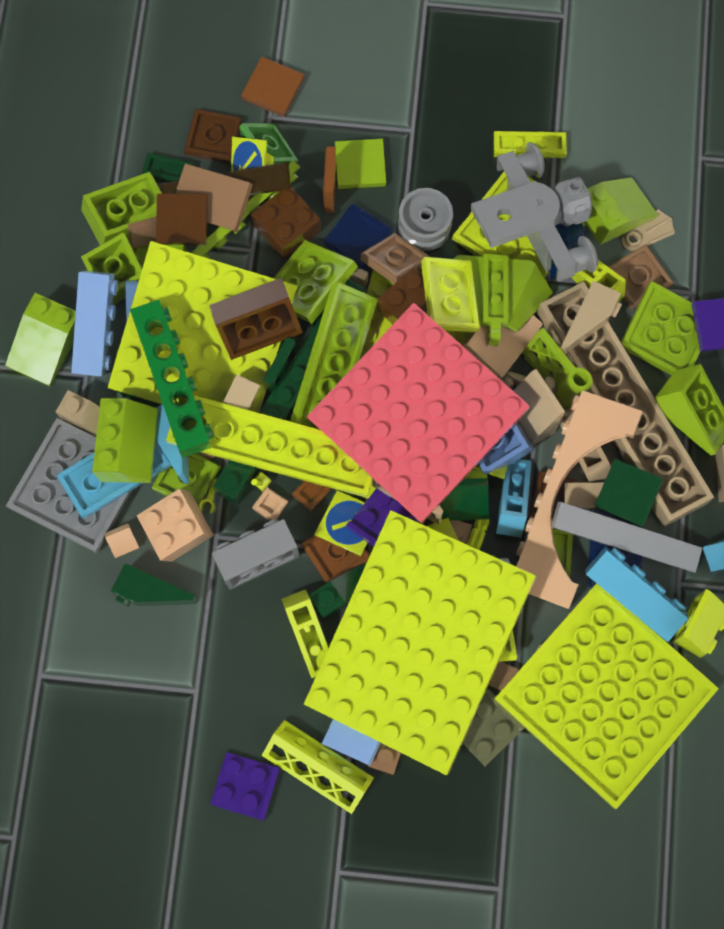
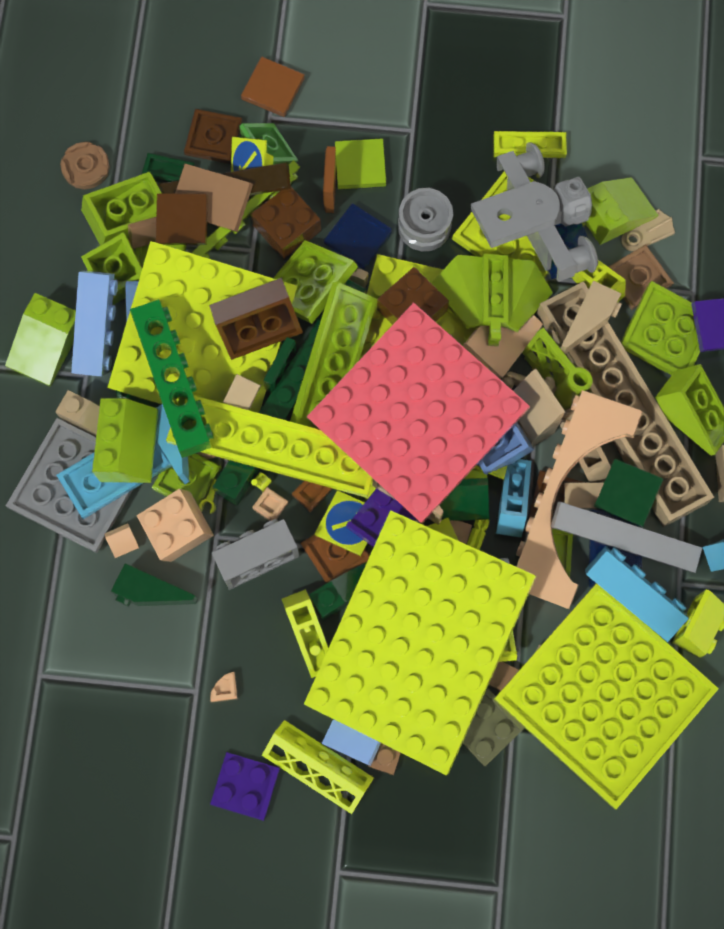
medium nougat tile [360,233,430,284] -> none
neon yellow tile [421,257,480,332] -> none
none -> medium nougat tile [60,142,110,190]
none -> light nougat tile [210,672,238,702]

